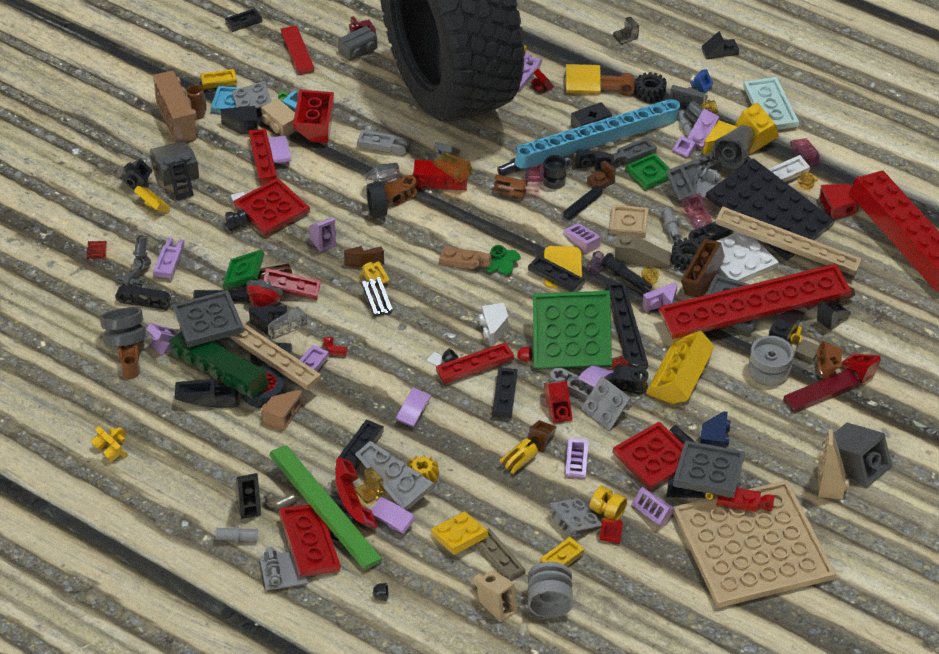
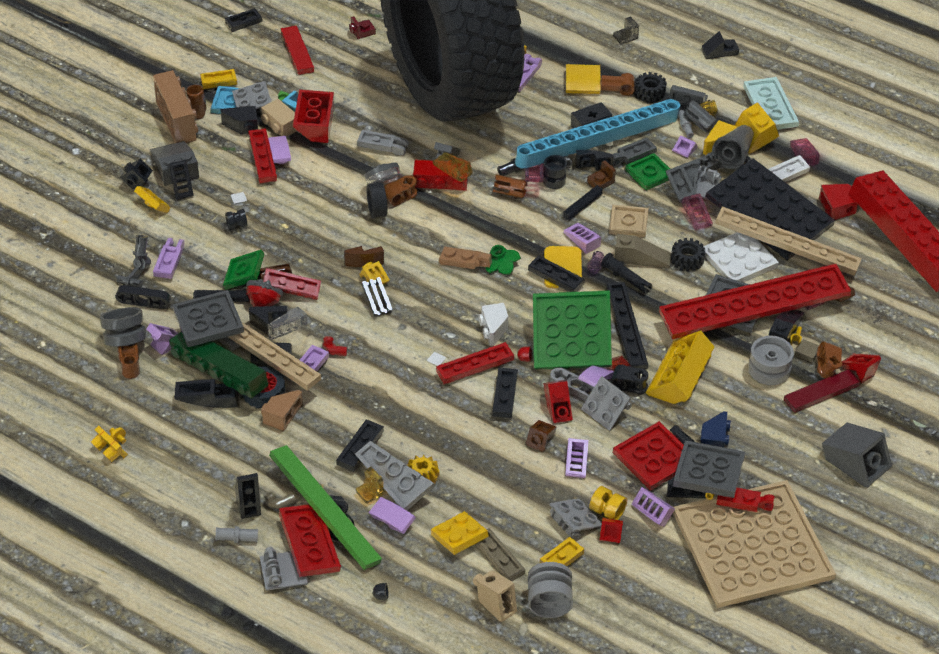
clear red tile [87,241,107,259] -> none
red plate [233,178,310,236] -> none
lavender slope [309,217,336,252] -> none
red slope [335,457,378,529] -> none
dark grey brick [338,26,378,61] -> none
lavender slope [396,387,431,428] -> none
black hinge [442,348,459,363] -> none
yellow arm [499,439,538,474] -> none
red tile [531,69,554,92] -> none
clear yellow plate [641,267,659,285] -> none
lavender slope [642,282,677,312] -> none
light grey pin [661,207,682,242] -> none
reddish brown brick [681,239,725,297] -> none
lavender plate [687,109,719,148] -> none
black beam [688,221,734,244] -> none
blue tile [690,69,713,93] -> none
clear yellow plate [797,172,818,189] -> none
black slope [817,301,851,330] -> none
tan wedge [818,429,849,499] -> none

